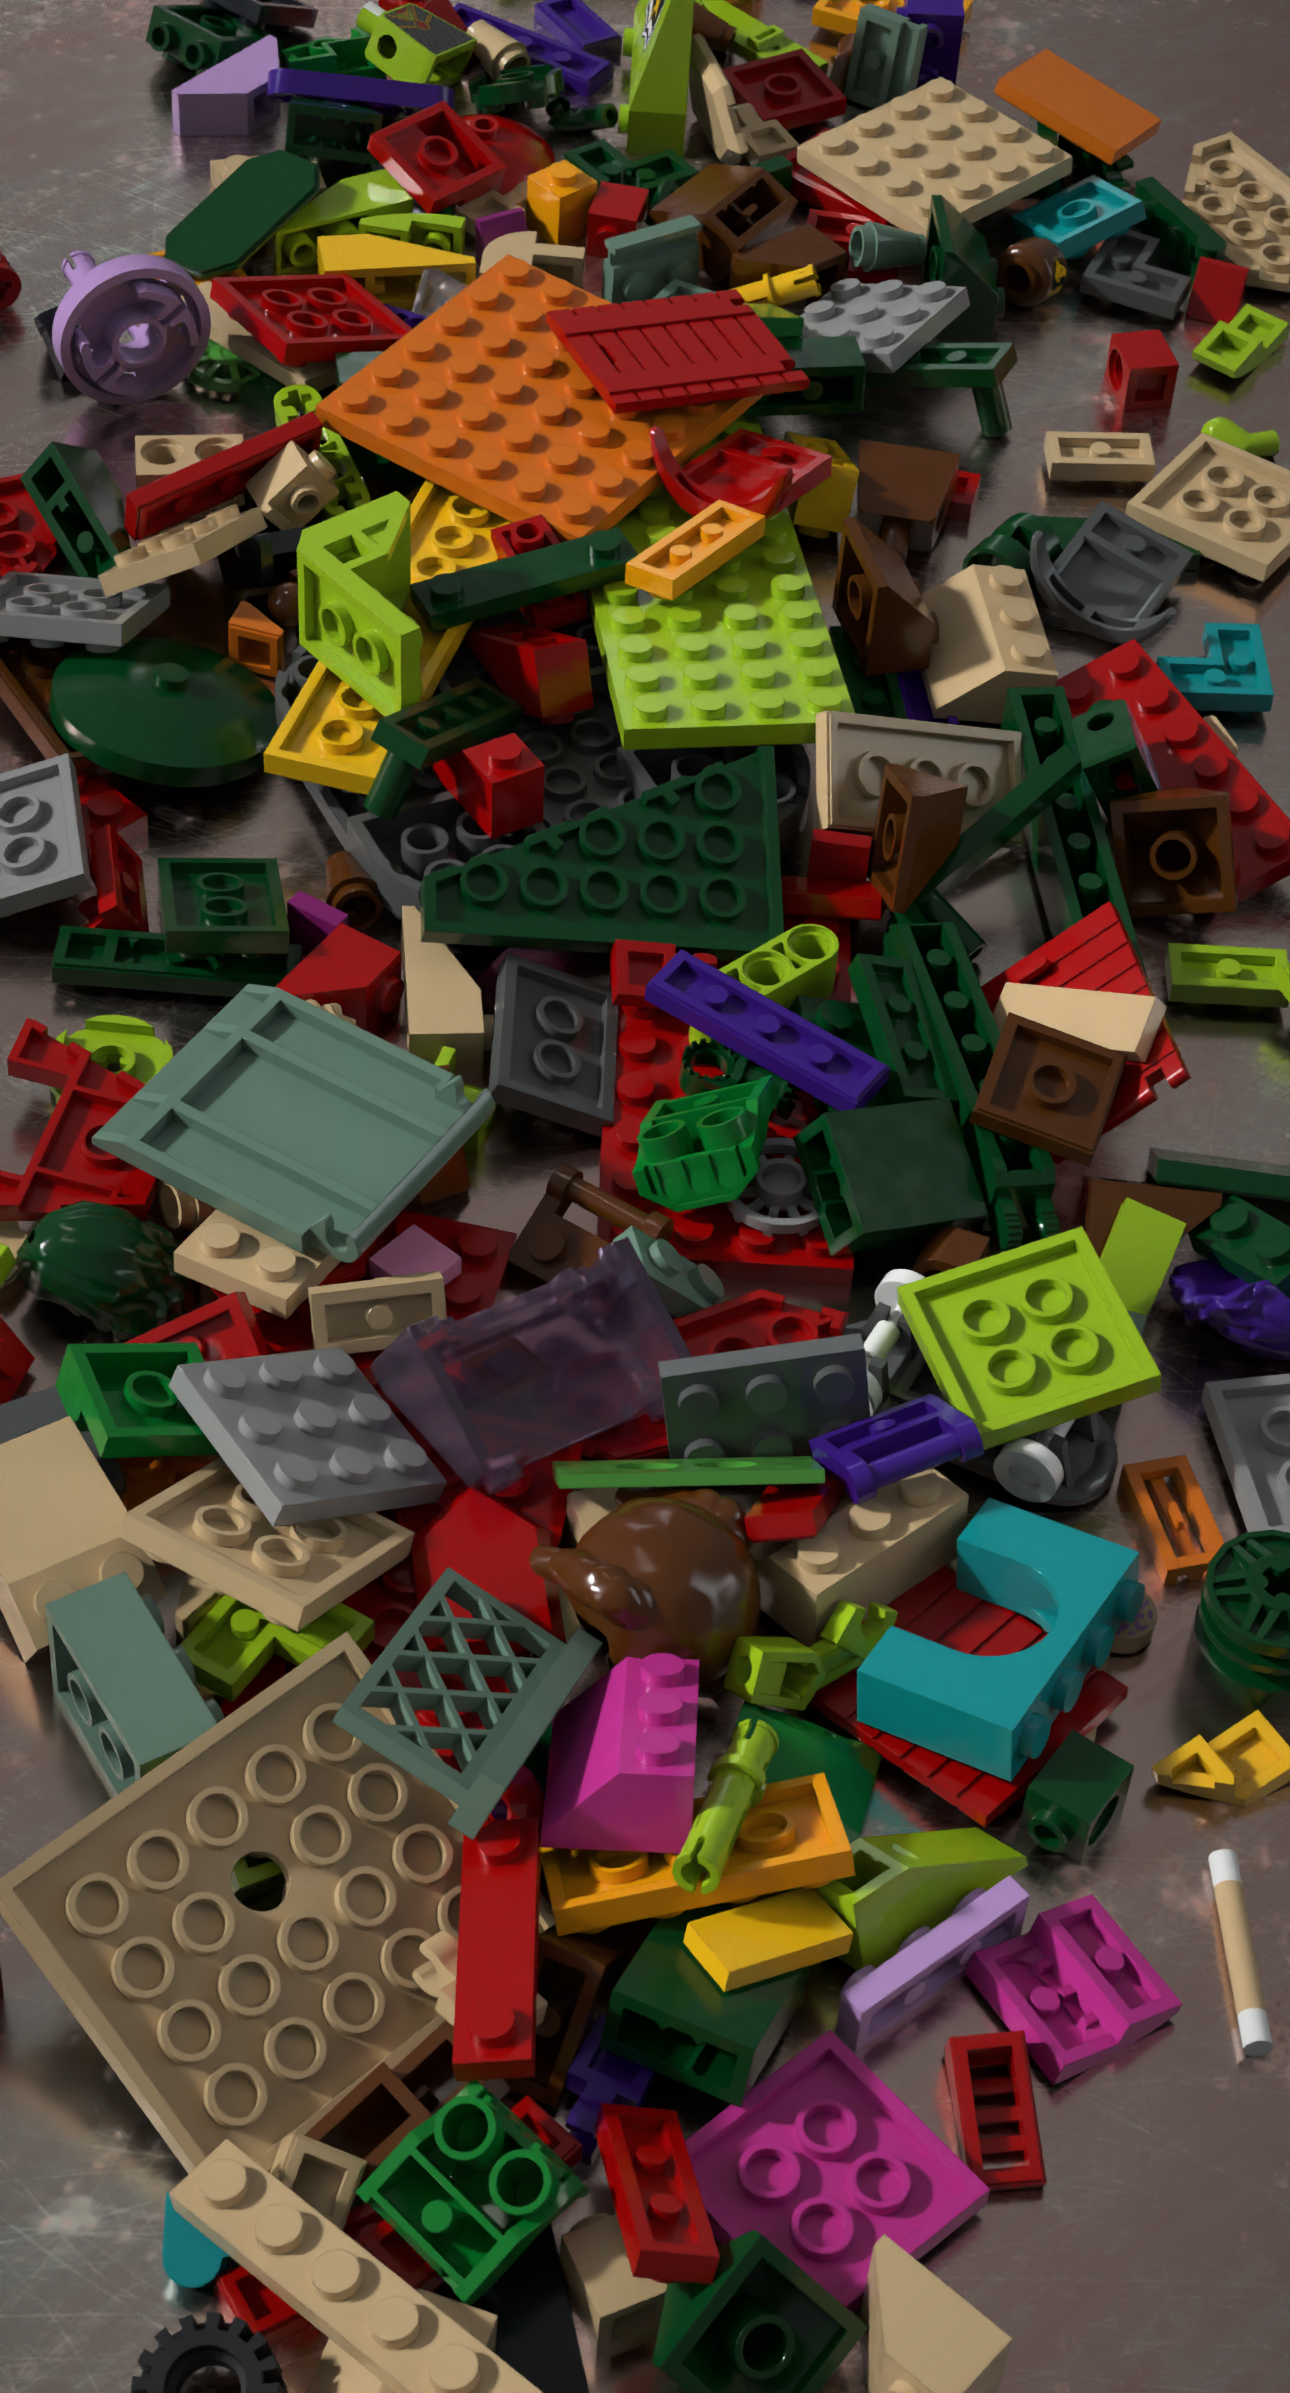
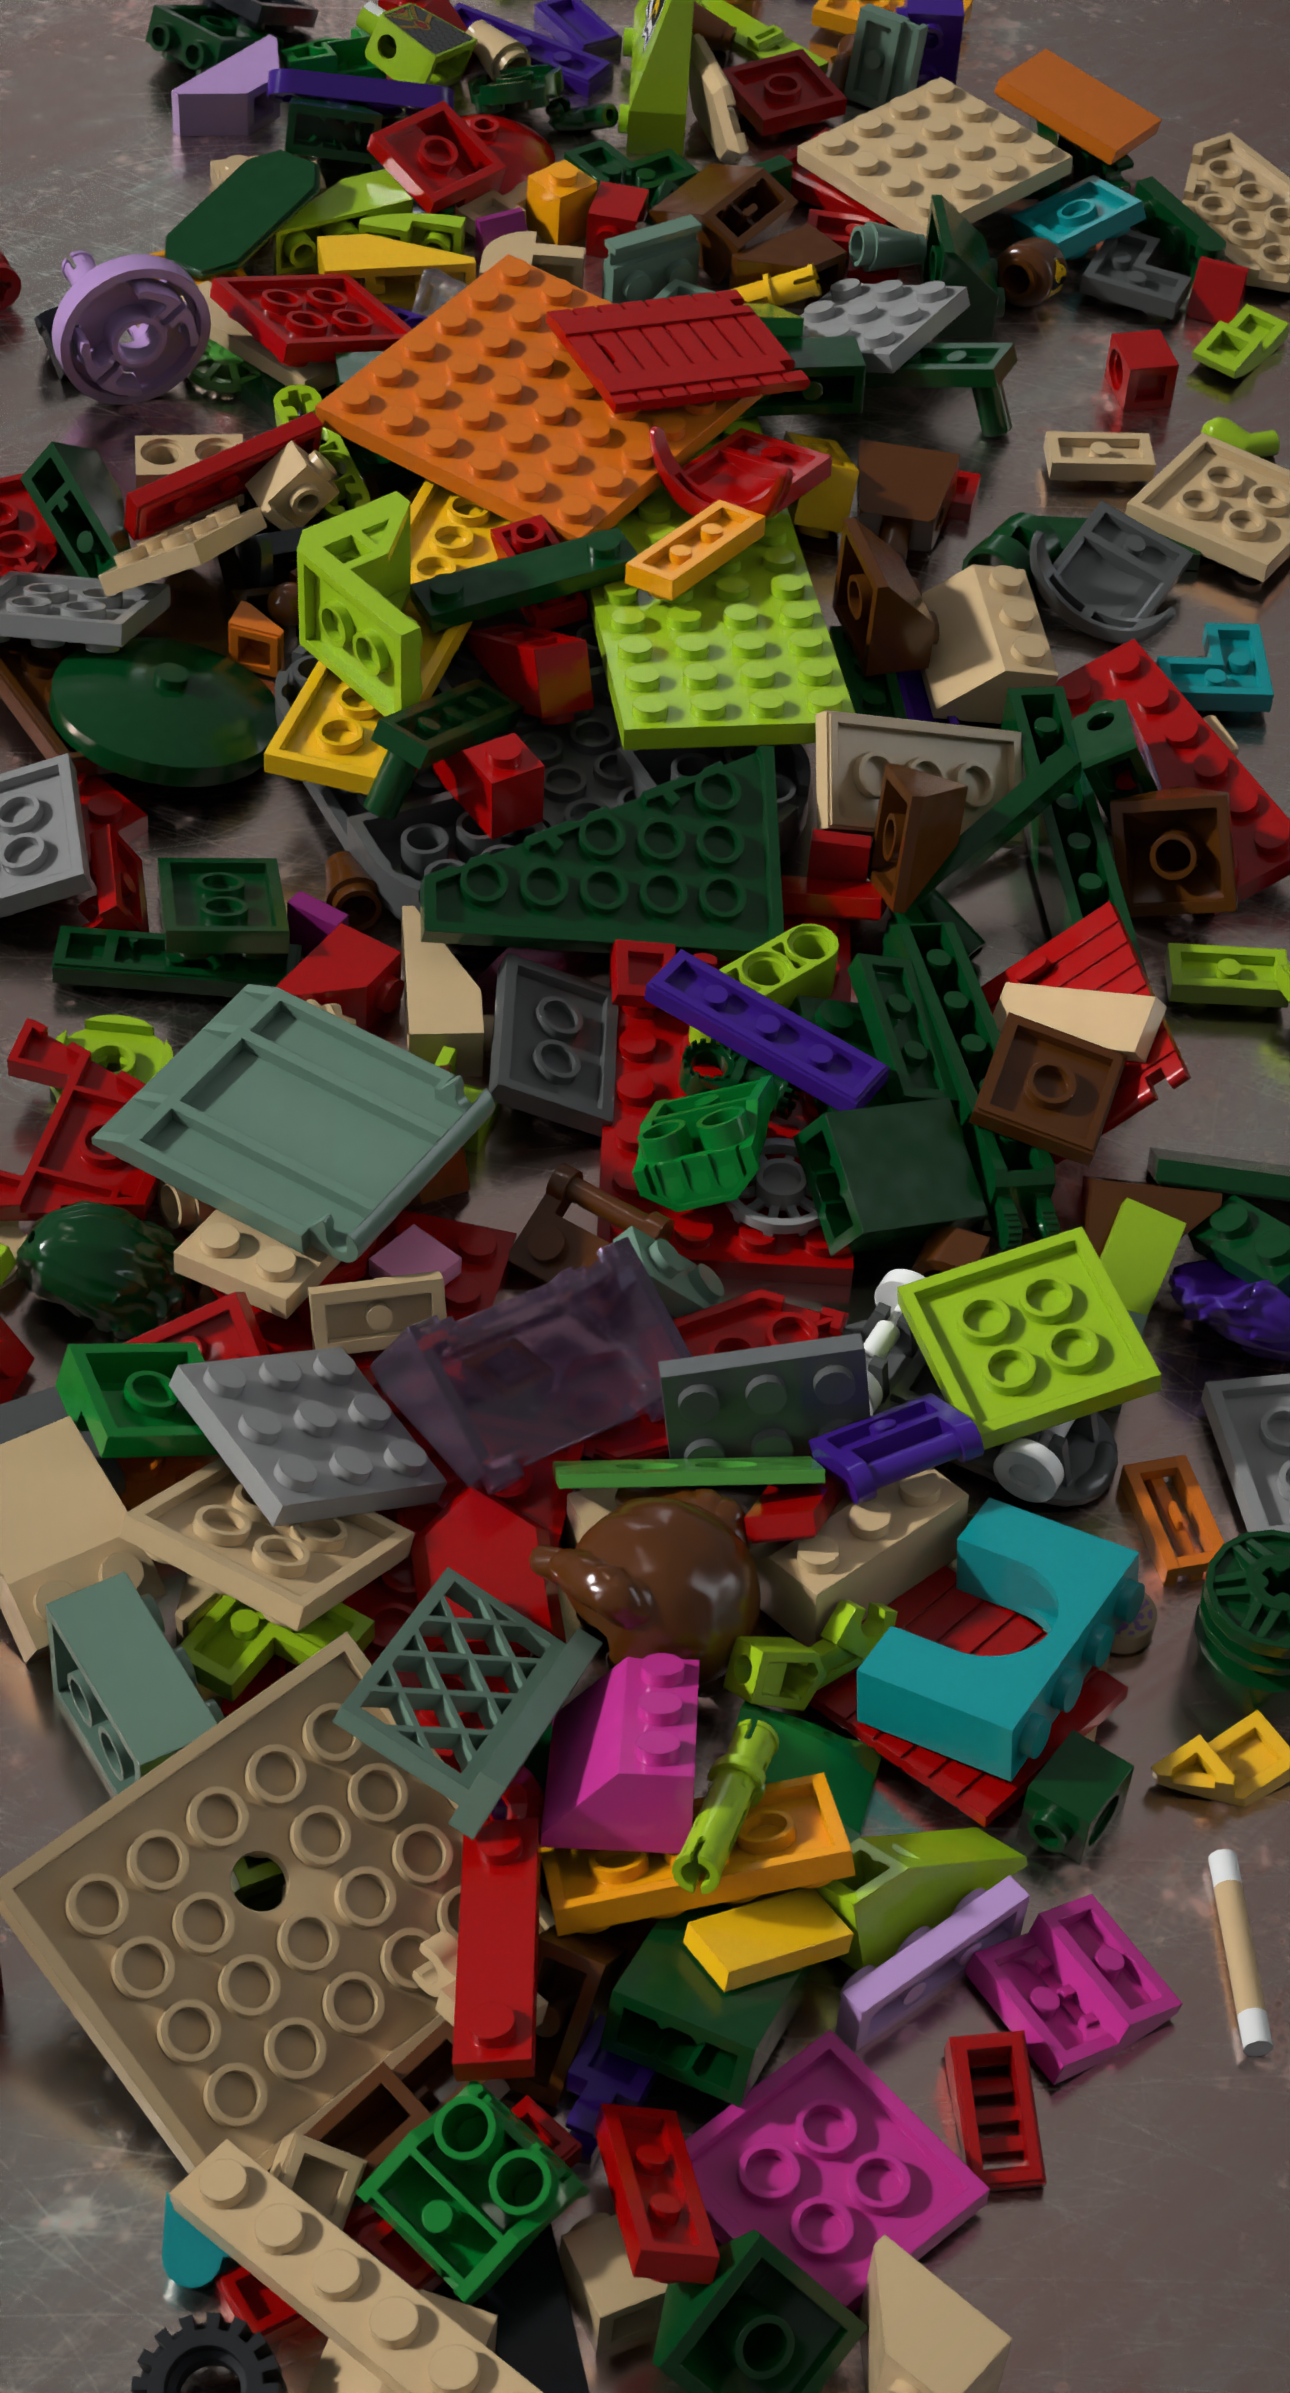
tan plate [732,103,799,166] -> none

